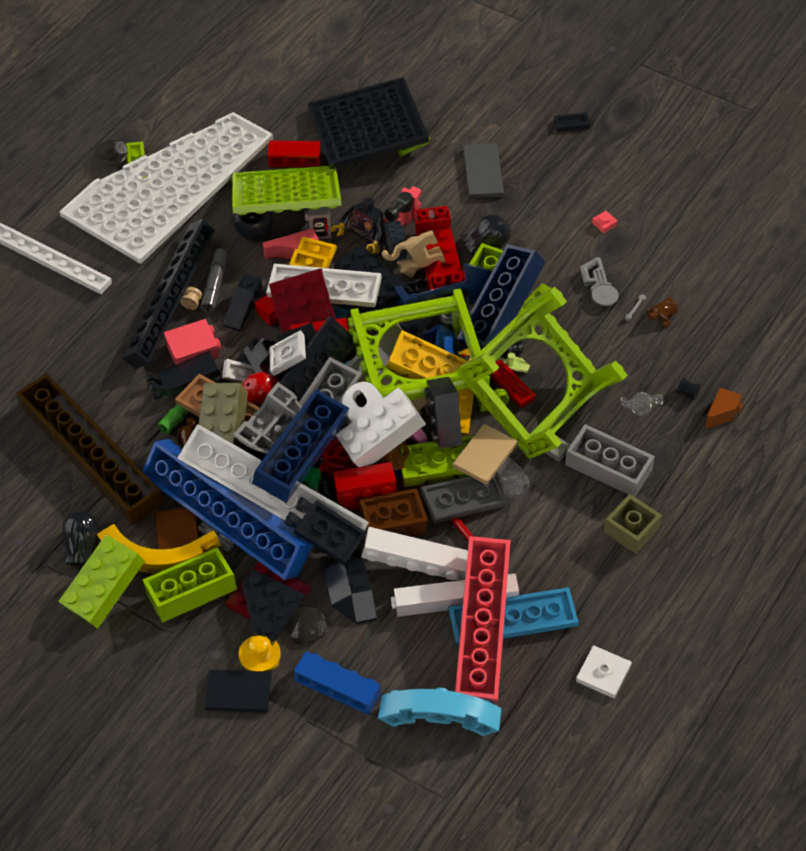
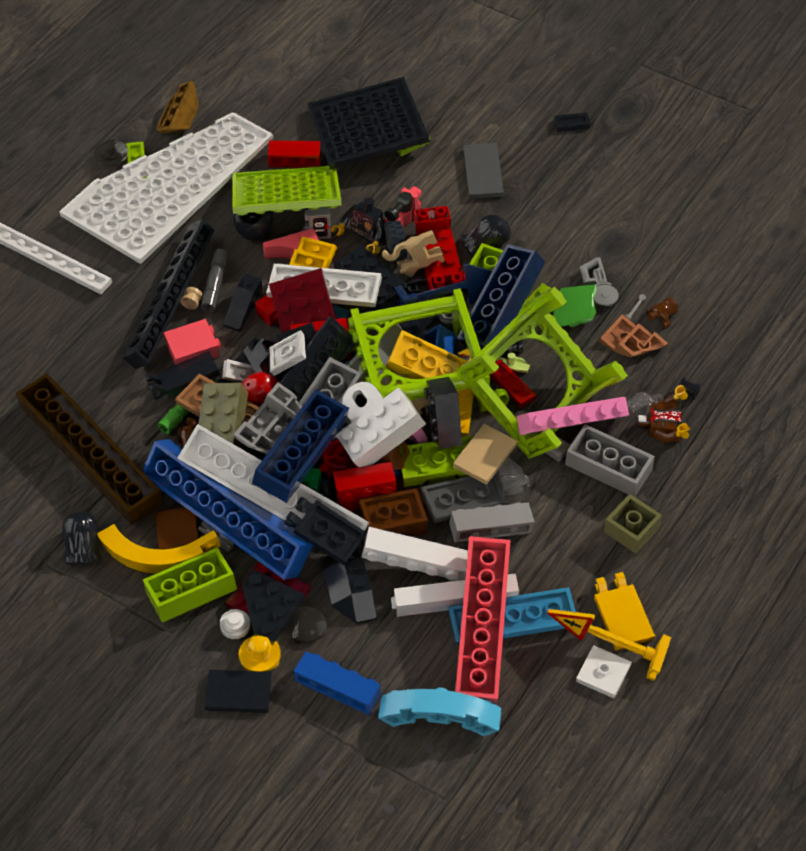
lime brick [58,534,145,629] -> none
coral plate [592,211,617,233] -> none
dark orange slope [705,388,743,428] -> none
none -> pearl gold wedge [156,80,199,134]
none -> white plate [220,609,250,639]
none -> light grey brick [449,502,535,542]
none -> bright pink brick [516,396,629,435]
none -> yellow piece [547,609,671,681]
none -> bright green slope [553,284,597,327]
none -> yellow tile [594,572,655,651]
none -> nougat slope [599,314,668,357]
none -> torso [637,385,690,444]

